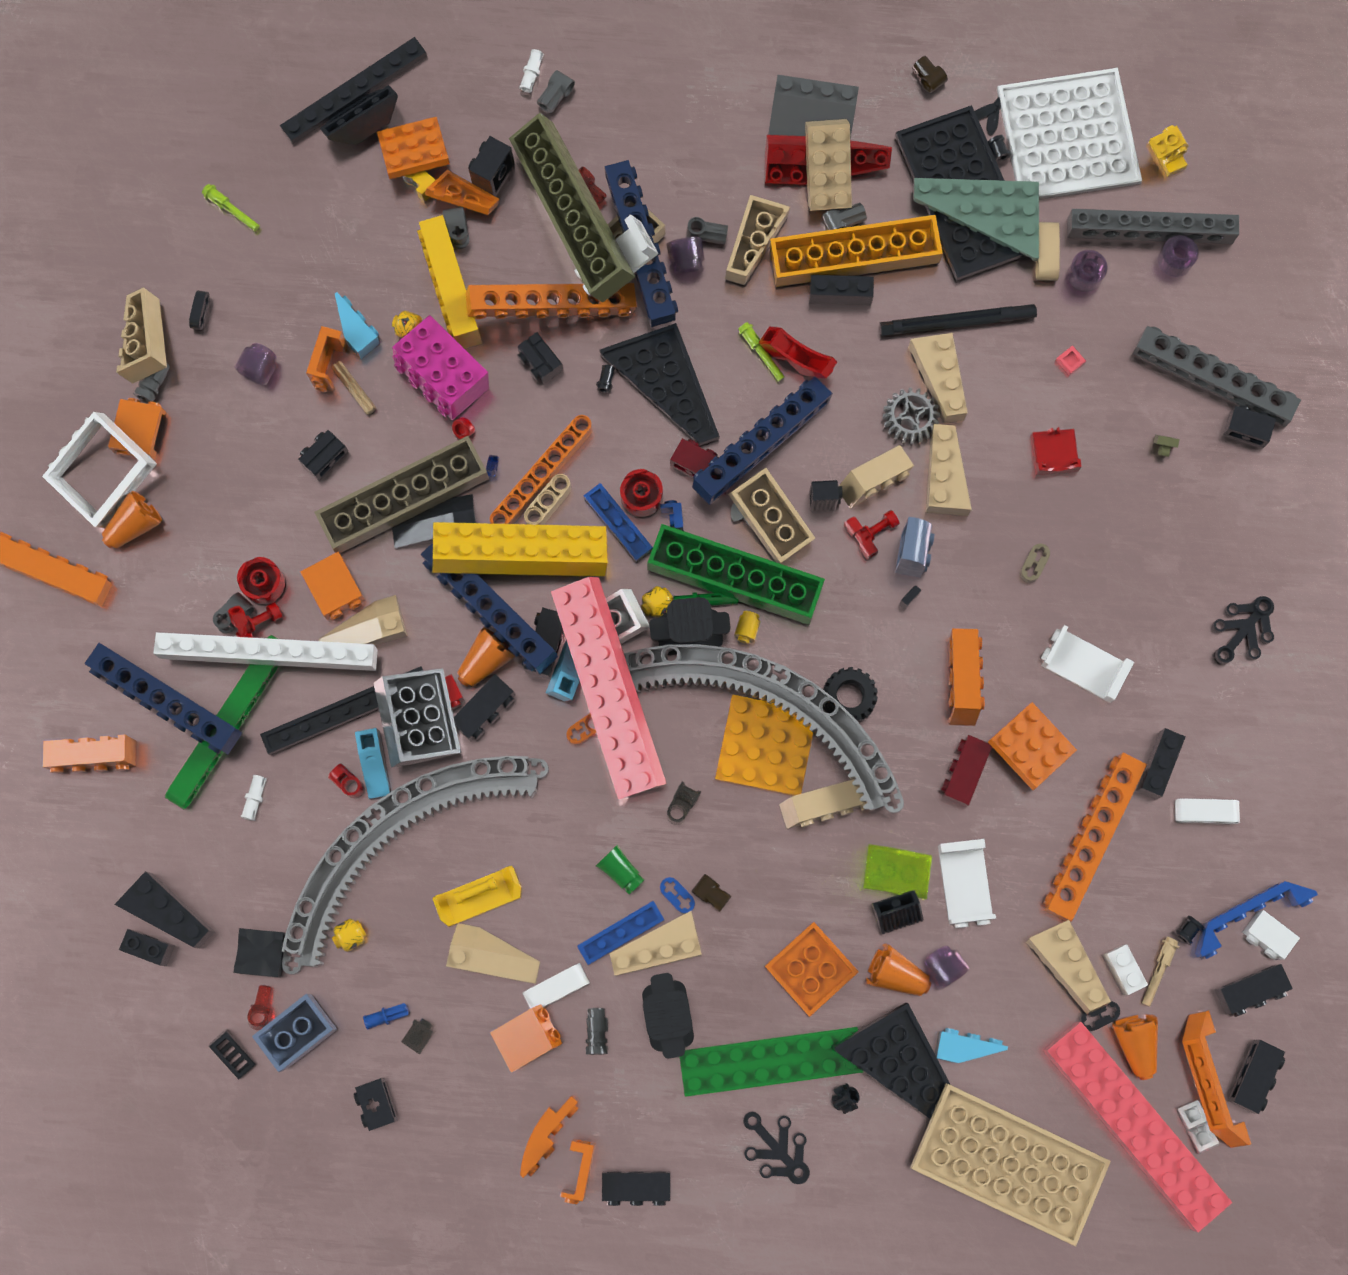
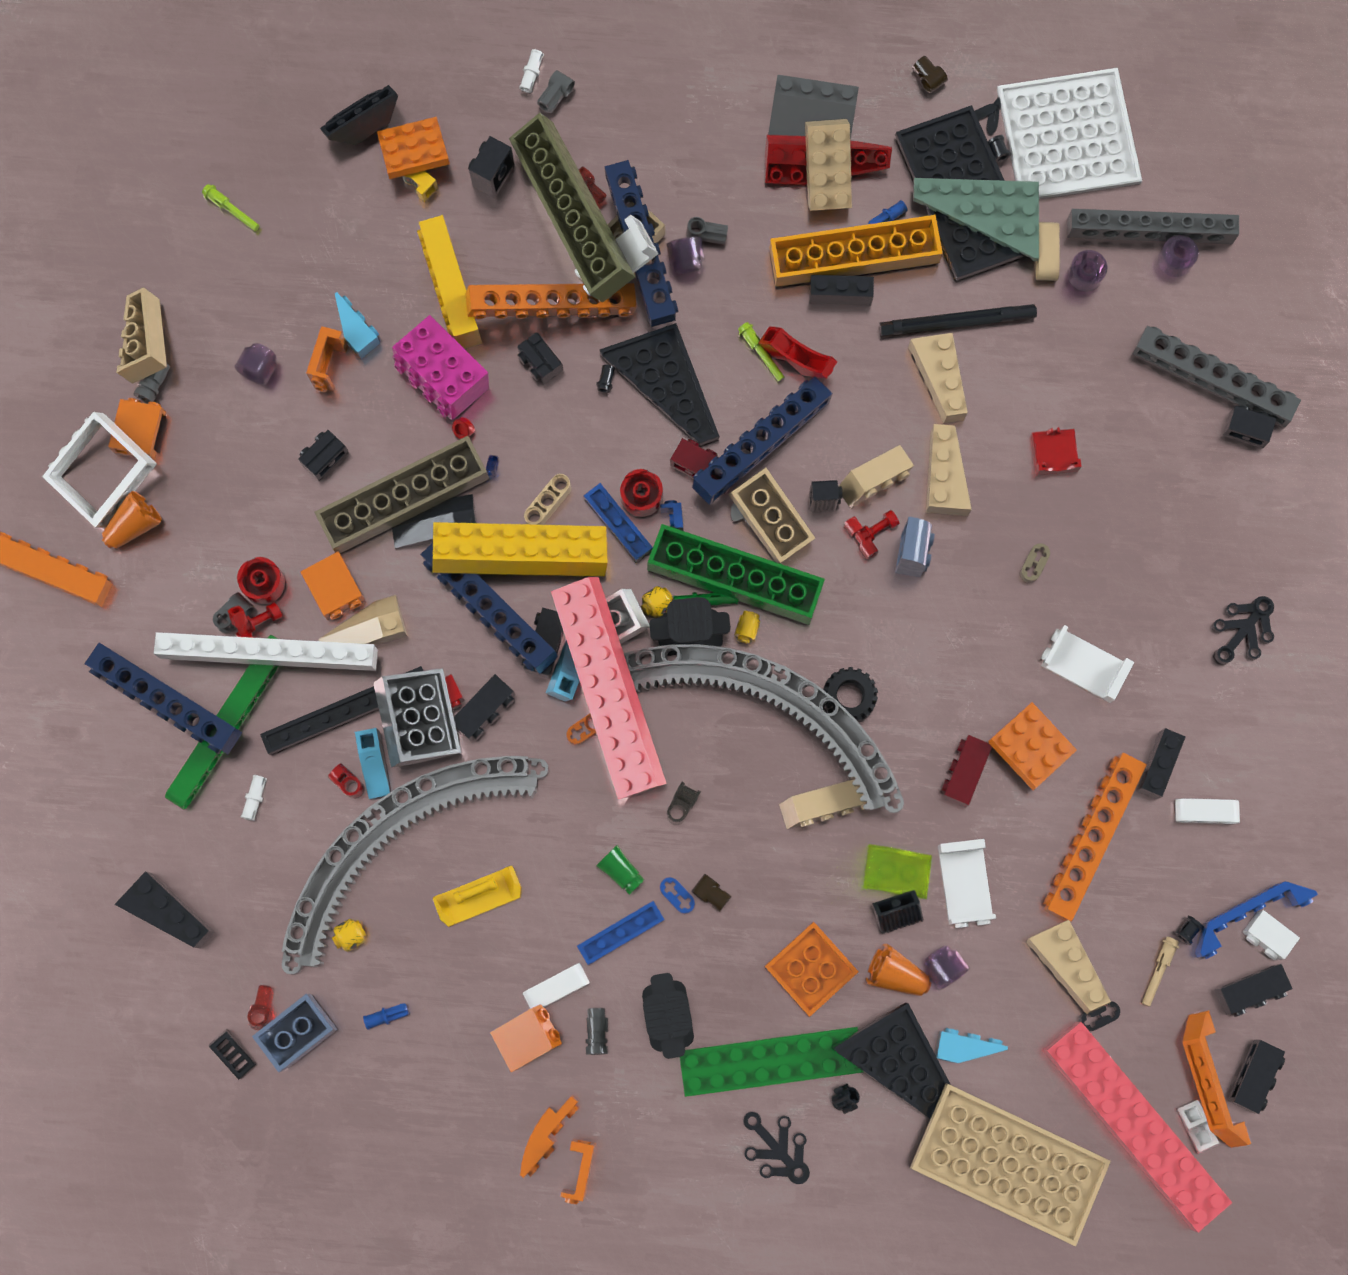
wedge [43,734,137,773] -> none
black brick [119,929,175,966] -> none
black beam [189,290,210,330] -> none
black brick [233,928,286,978] -> none
black plate [280,37,427,144] -> none
tan axle [332,361,376,415] -> none
black brick [354,1078,398,1131] -> none
yellow head [392,310,422,338] -> none
clear smoke bracket [401,1018,436,1054] -> none
orange wing [425,170,500,215] -> none
dark grey piece [443,207,469,249] -> none
tan wedge [446,923,540,984] -> none
orange cone [457,627,515,687] -> none
orange beam [490,415,592,524] -> none
black brick [602,1171,670,1206] -> none
tan wedge [610,911,702,976] -> none
light orange plate [715,694,813,796] -> none
tan wedge [725,195,790,285] -> none
dark grey piece [822,202,867,230] -> none
light grey gear [882,387,940,445] -> none
black tile [900,586,921,610] -> none
orange wedge [949,628,985,726] -> none
coral tile [1056,345,1086,376] -> none
white brick [1102,944,1148,995] -> none
orange cone [1112,1014,1158,1080] -> none
yellow tile [1148,125,1189,176] -> none
olive tile [1153,434,1180,457] -> none
none -> blue axle [868,200,908,224]

